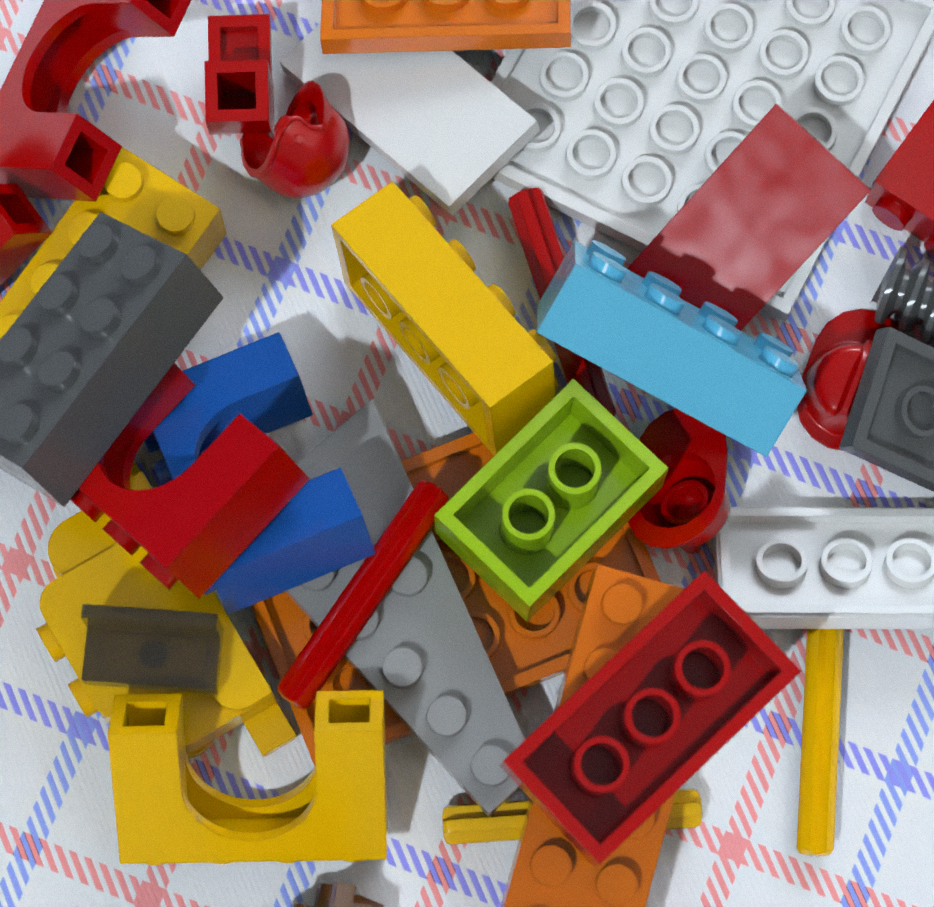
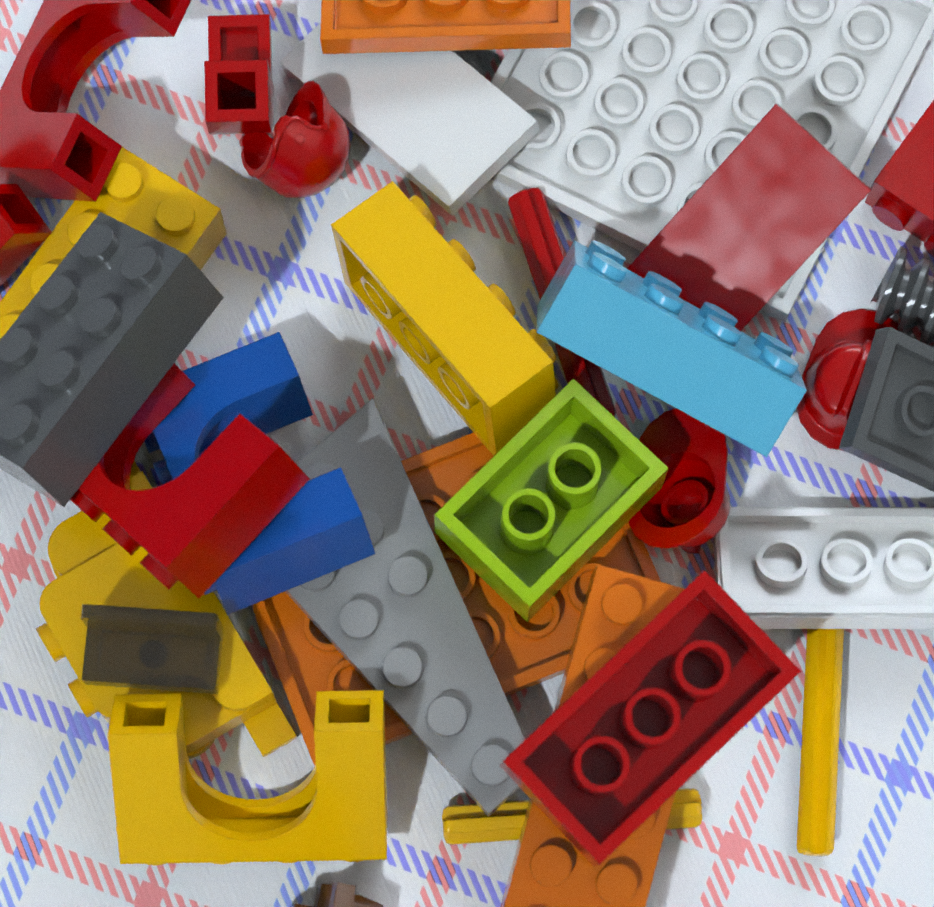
red axle [278,480,448,709] -> none

